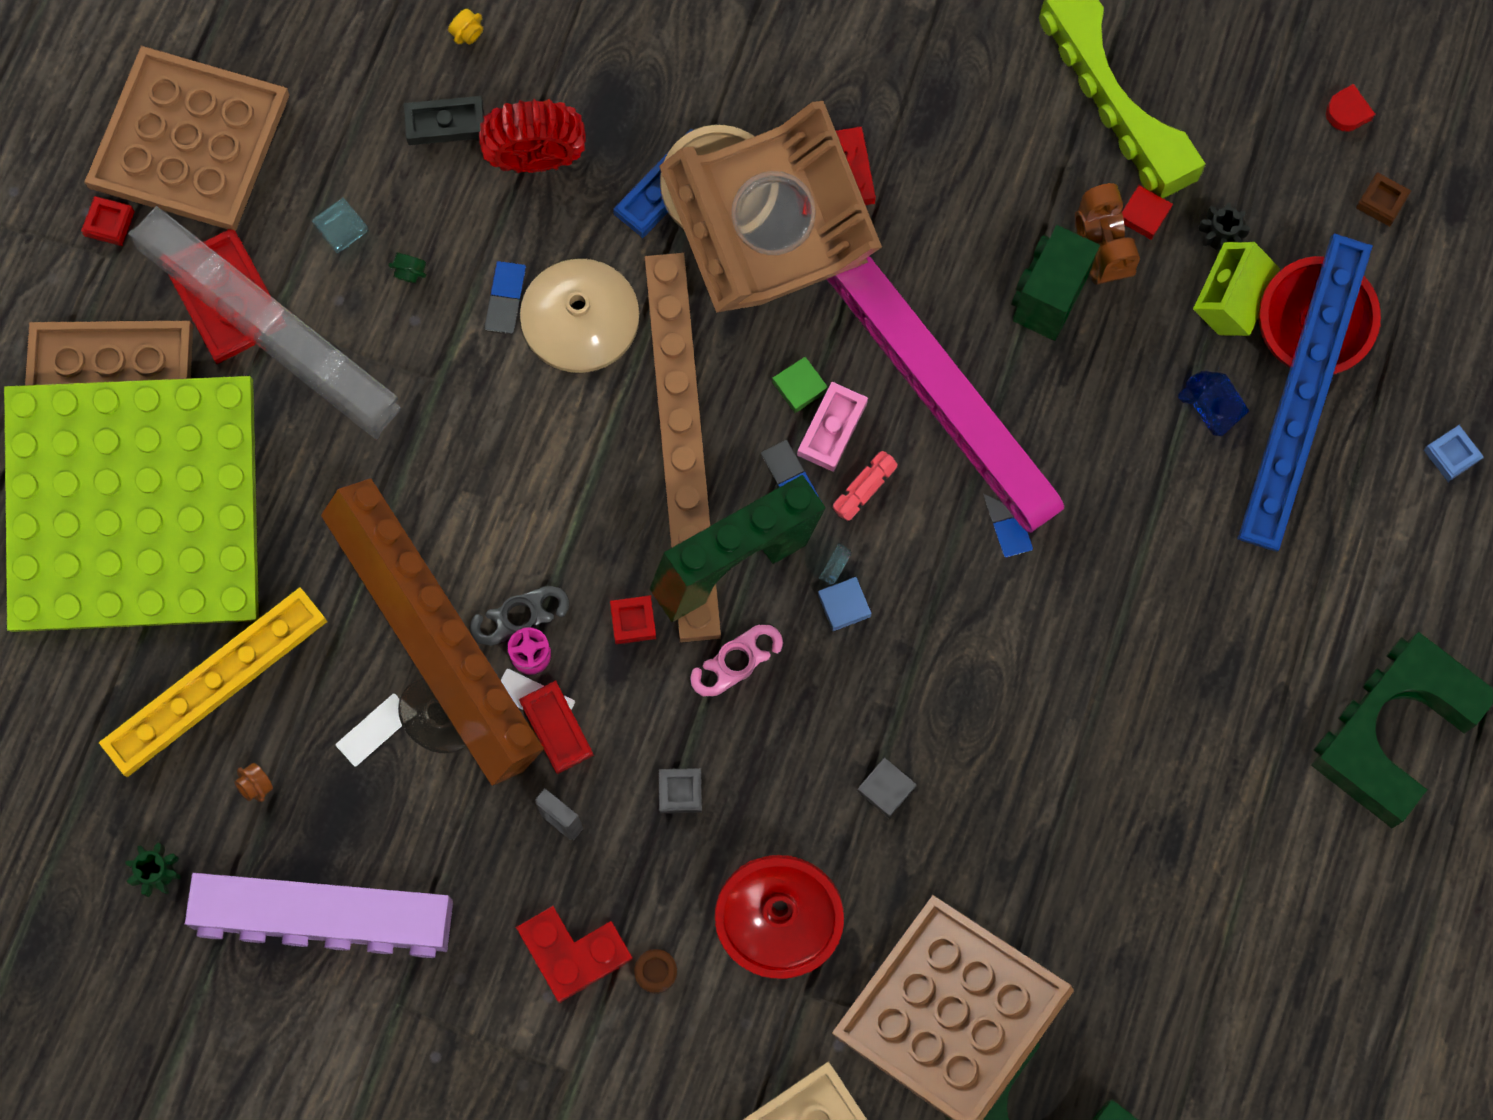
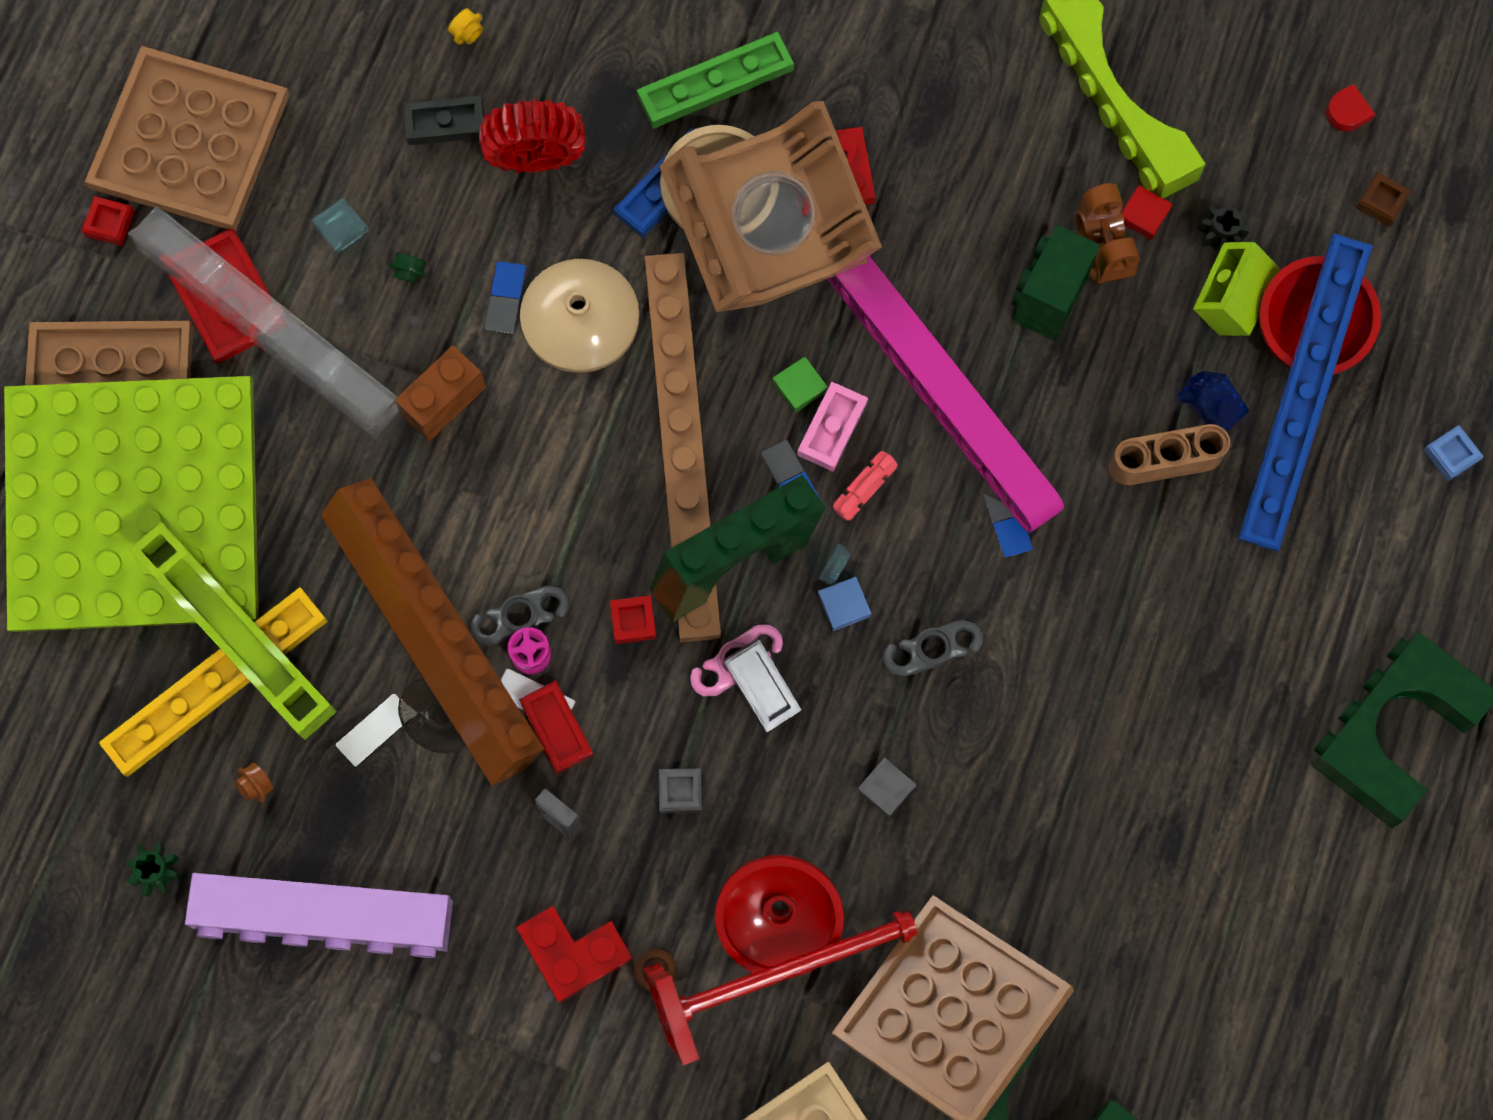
none -> lime arch [129,522,337,740]
none -> dark orange brick [395,345,486,442]
none -> bright green plate [637,32,794,129]
none -> red tile [643,911,917,1065]
none -> tile [722,639,801,732]
none -> dark grey piece [883,620,983,676]
none -> medium nougat beam [1109,424,1230,485]

